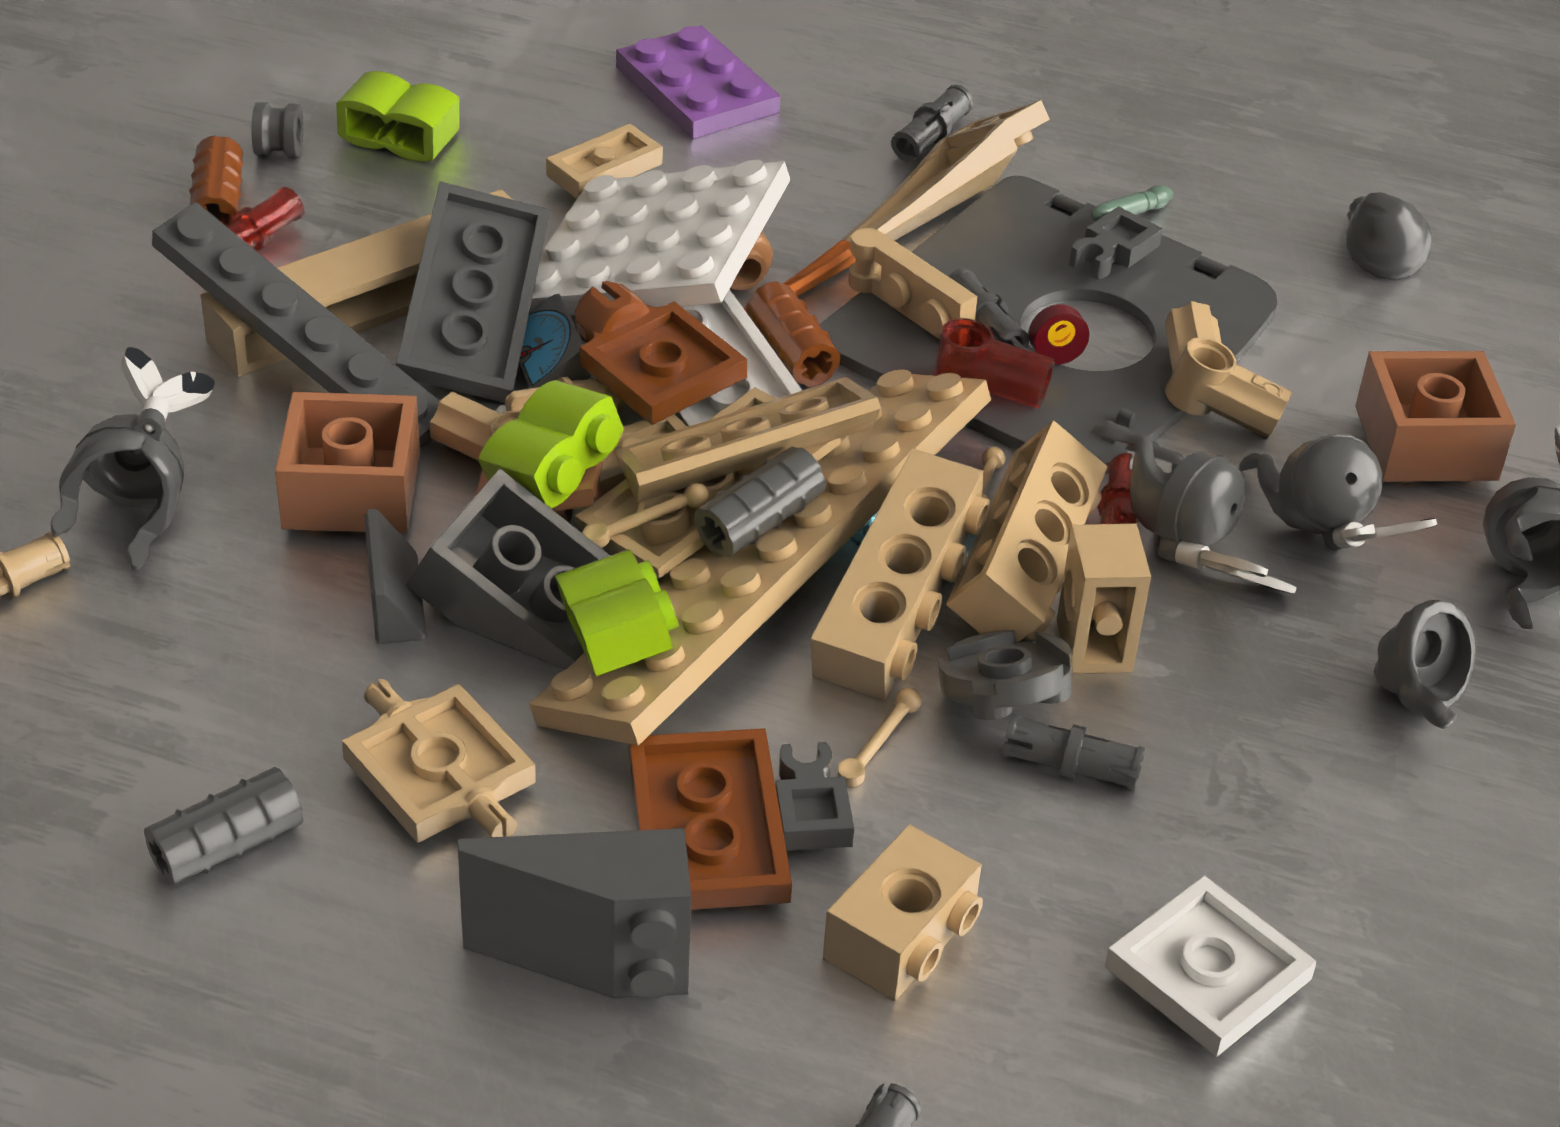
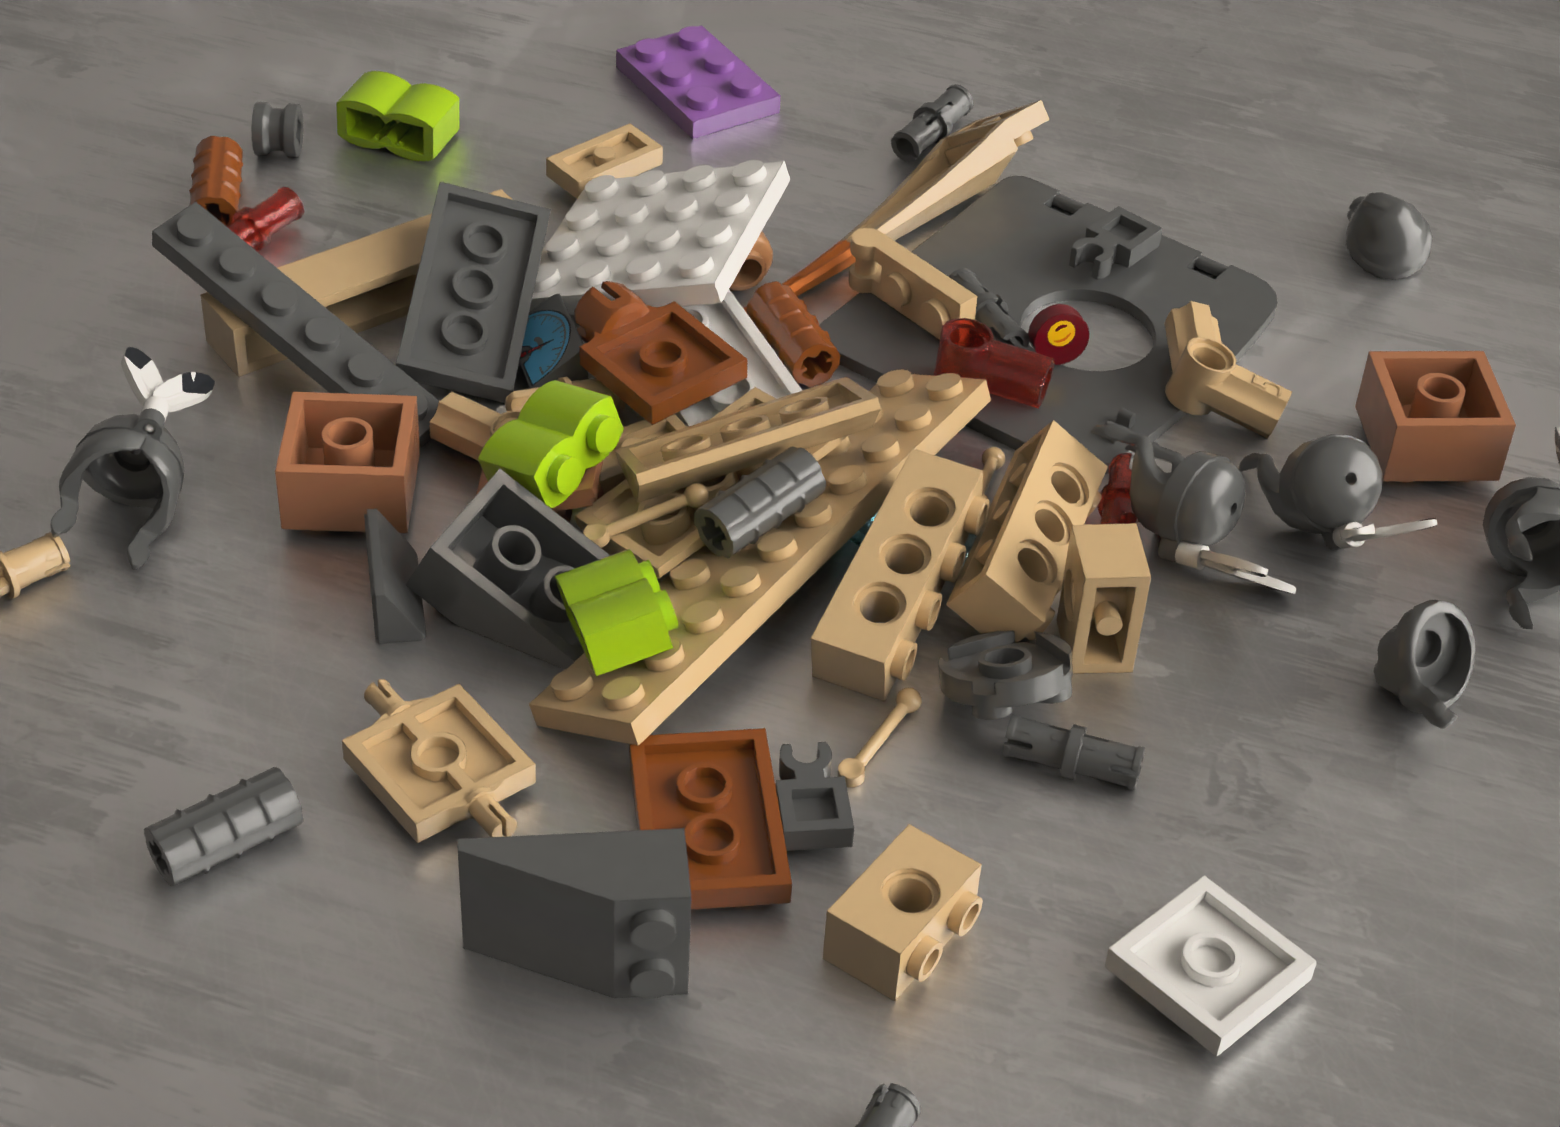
sand green piece [1091,185,1174,221] -> none

